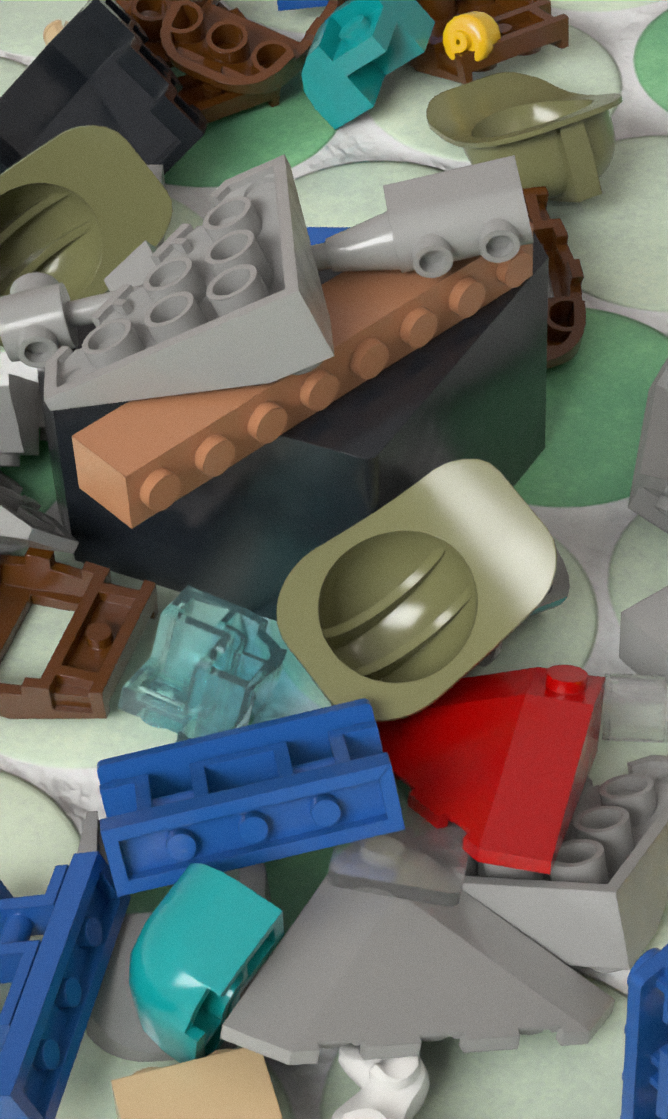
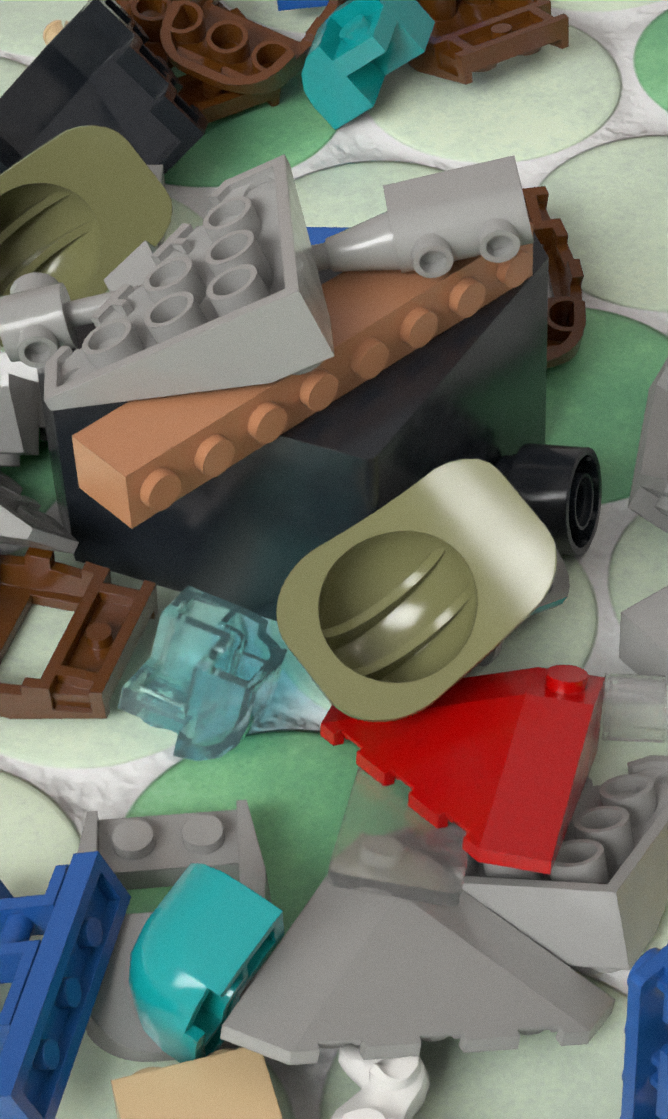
blue fence [97,698,405,897] -> none
olive piece [426,72,623,203] -> none
yellow piece [443,11,501,62] -> none
none -> black piece [495,443,602,556]

